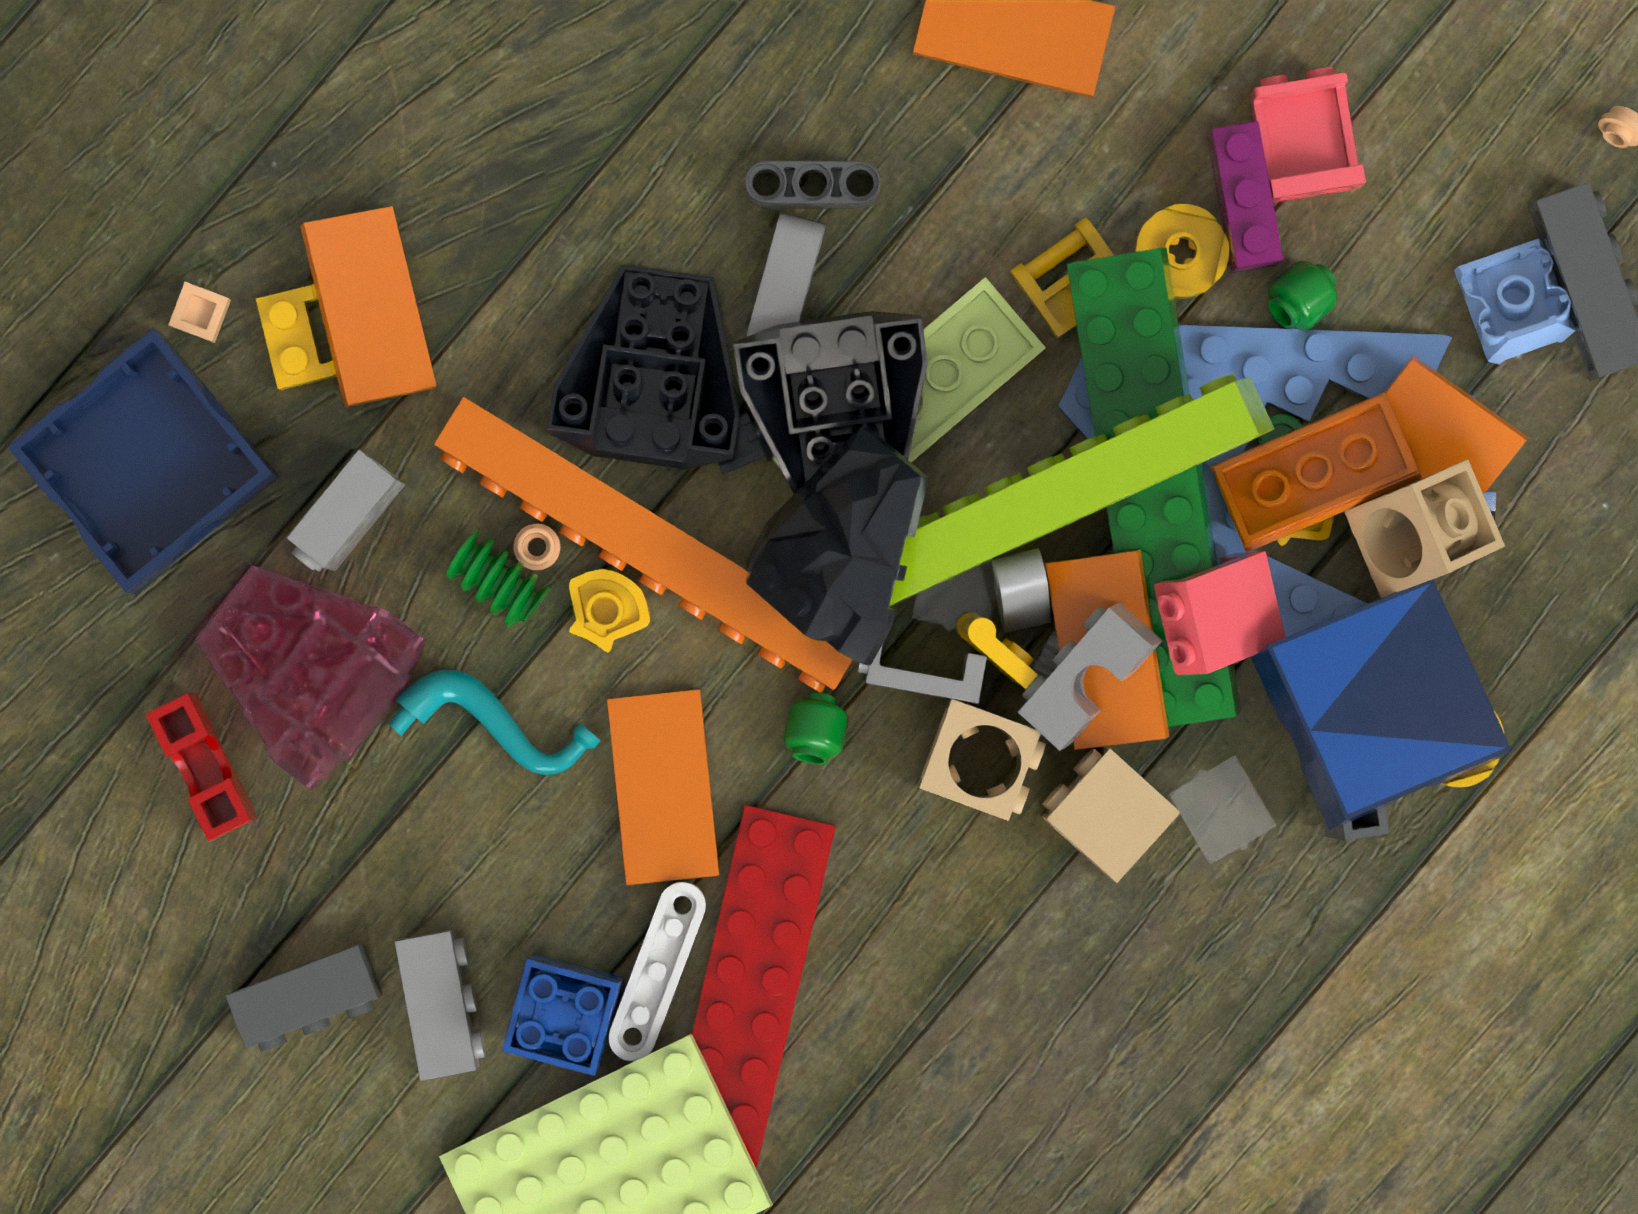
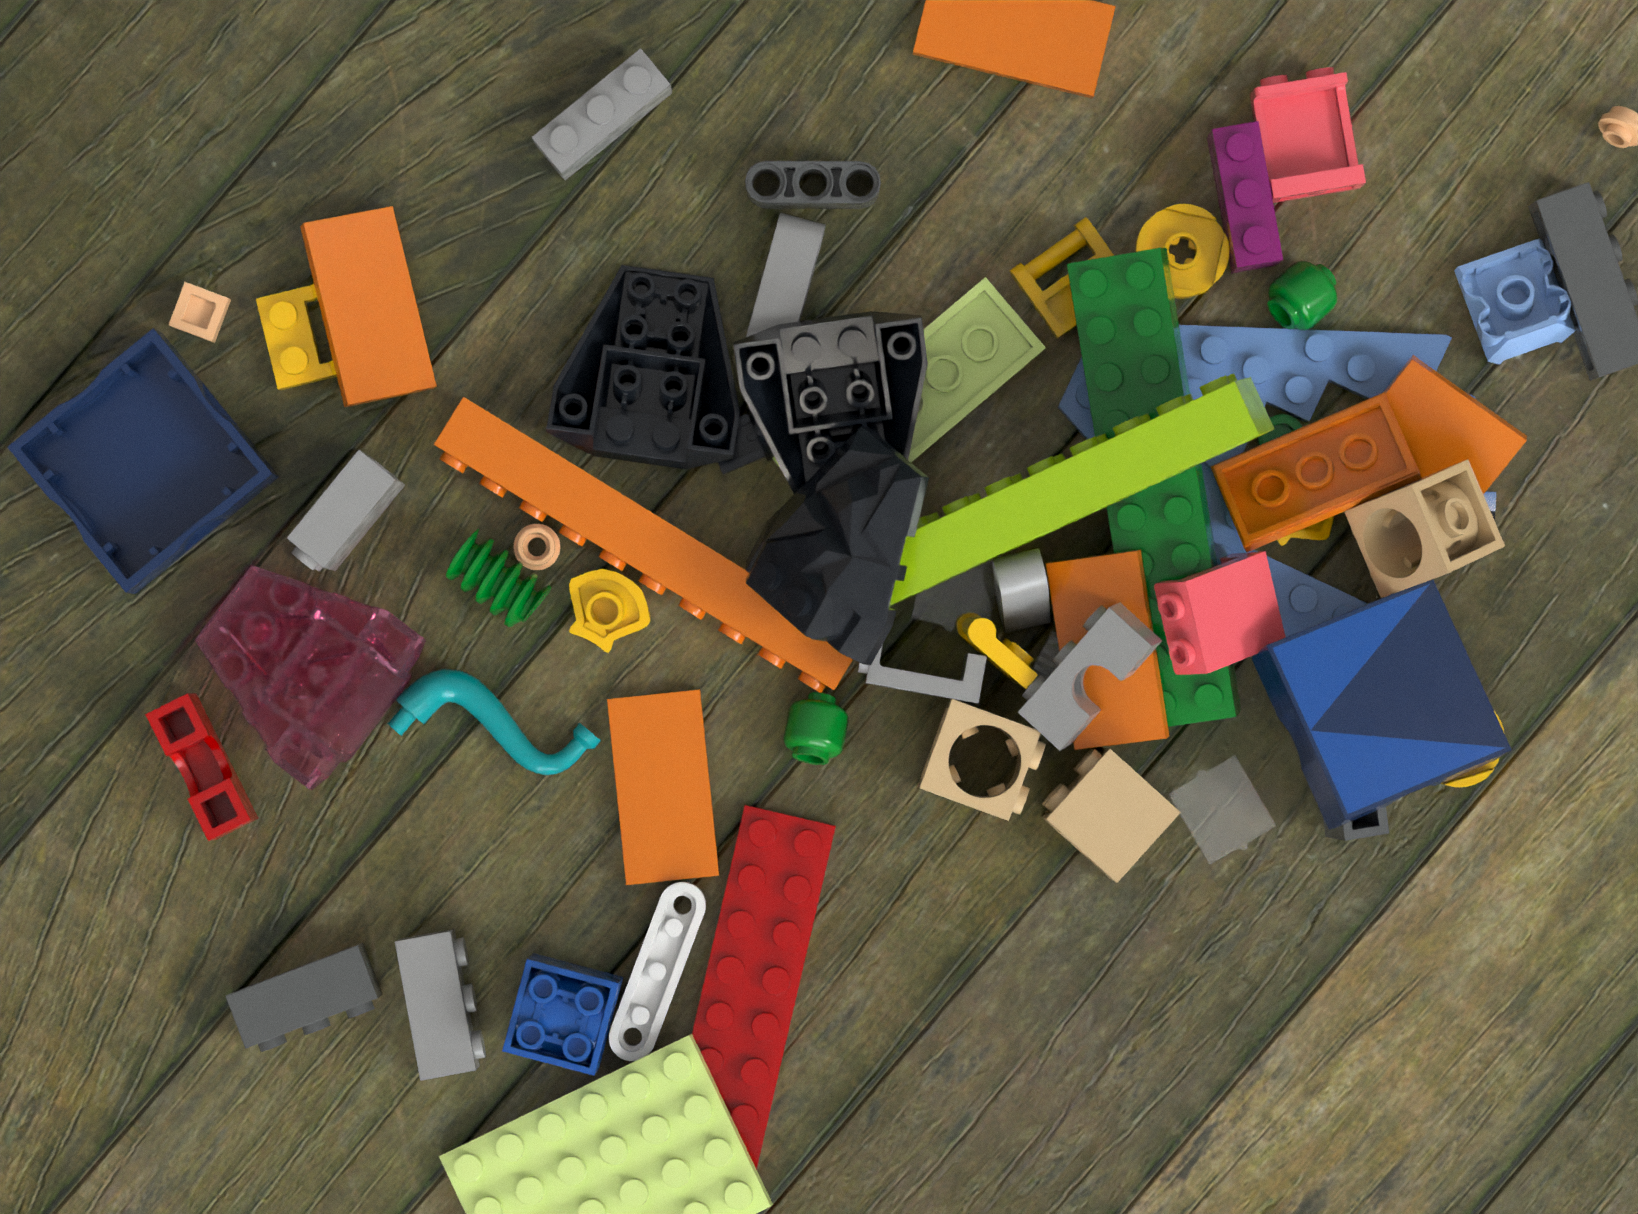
none -> light grey brick [532,48,672,180]

